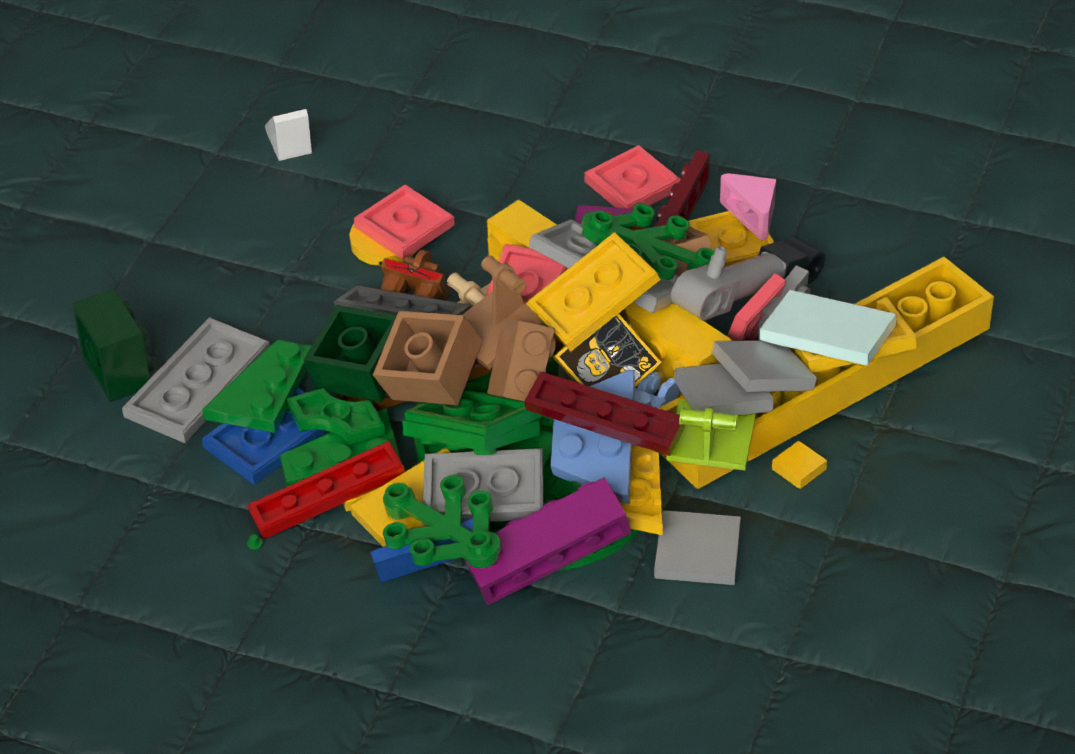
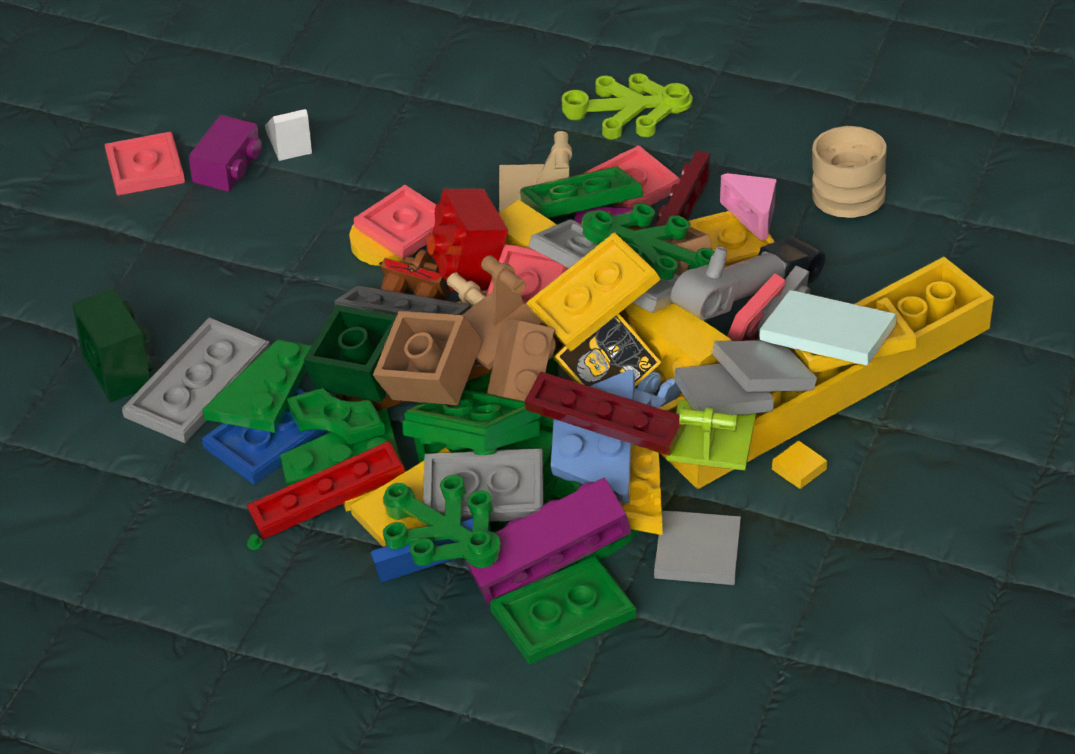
none -> coral tile [105,132,185,196]
none -> magenta brick [189,115,262,192]
none -> red brick [427,189,508,291]
none -> green tile [490,555,636,665]
none -> tan plate [499,131,572,214]
none -> green tile [520,166,643,218]
none -> lime plant [562,73,693,140]
none -> tan wheel [812,126,887,218]

